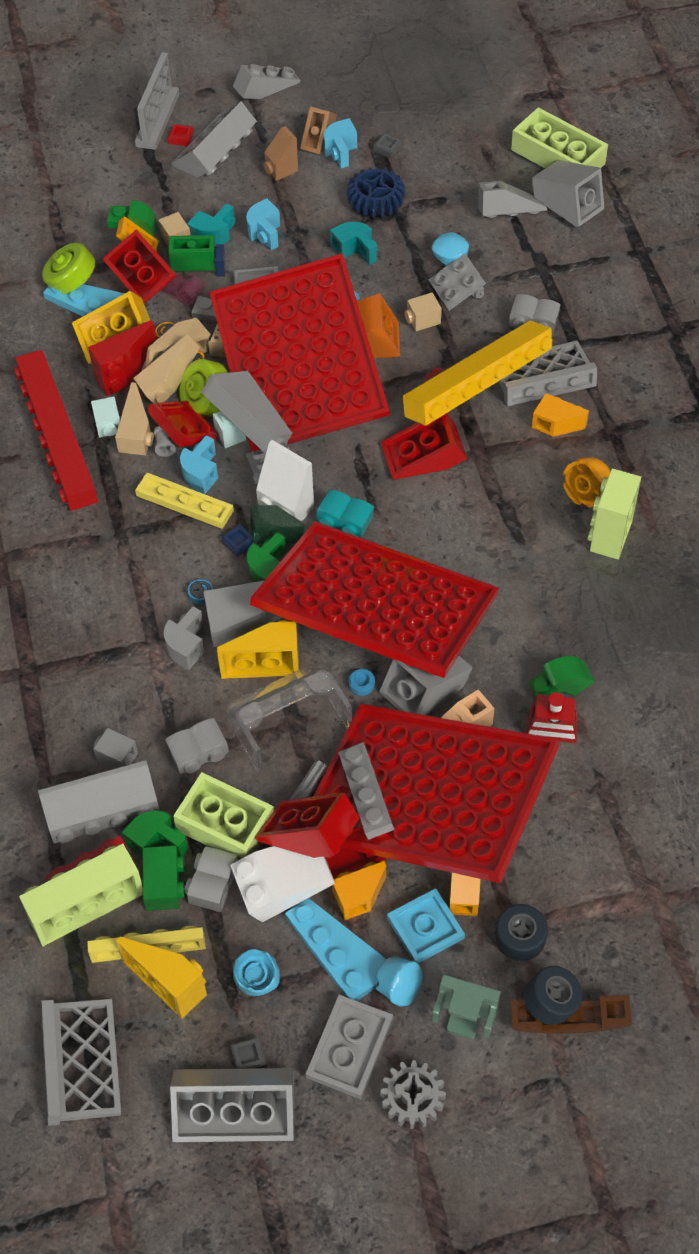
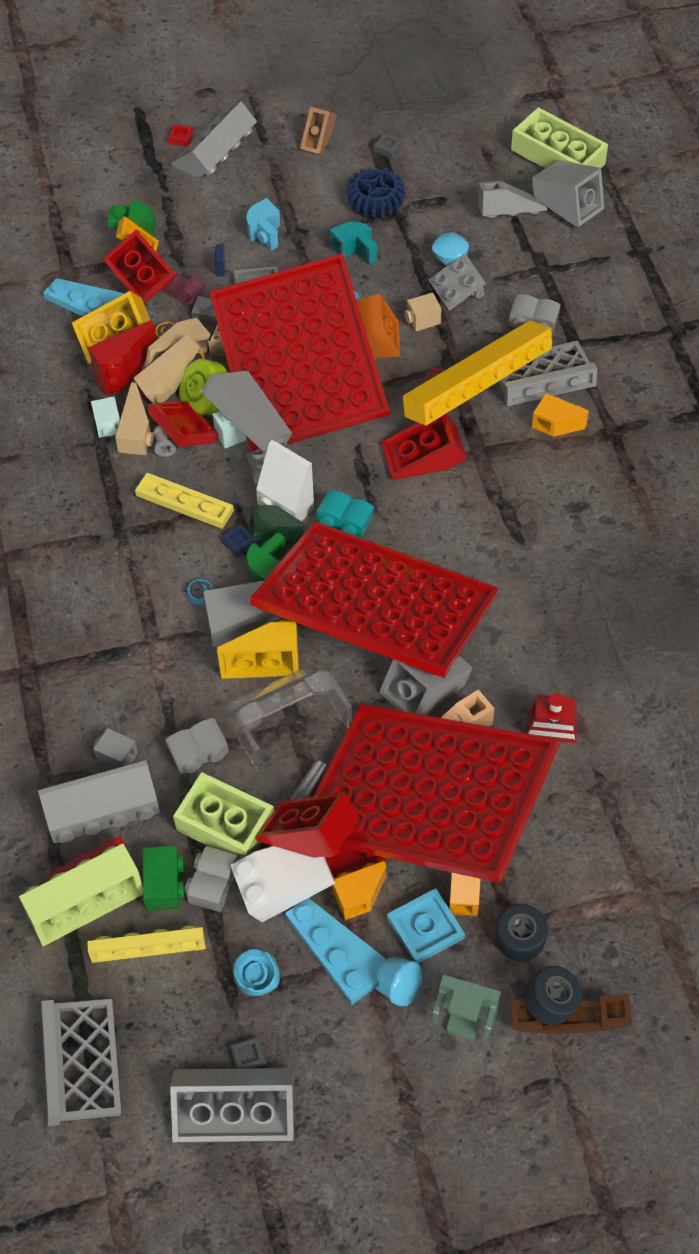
red brick [14,350,98,511] -> none
lime wheel [42,243,95,294] -> none
yellow slope [116,936,207,1019] -> none
green brick [122,810,188,857] -> none
light grey fence [135,52,180,150] -> none
tan brick [158,212,191,247] -> none
light grey brick [164,606,204,671] -> none
green brick [169,235,216,271] -> none
medium azure brick [180,435,218,494] -> none
teal brick [187,204,235,246] -> none
light grey slope [233,64,301,99] -> none
medium nougat slope [263,126,298,181] -> none
light grey plate [305,995,393,1099] -> none
medium azure brick [324,118,357,168] -> none
light grey plate [338,742,394,840] -> none
dark azure tile [349,669,375,696] -> none
light grey gear [380,1060,446,1129] -> none
green brick [528,656,595,698] -> none
light orange cylinder [563,457,611,507] -> none
yellowish green brick [588,468,641,560] -> none

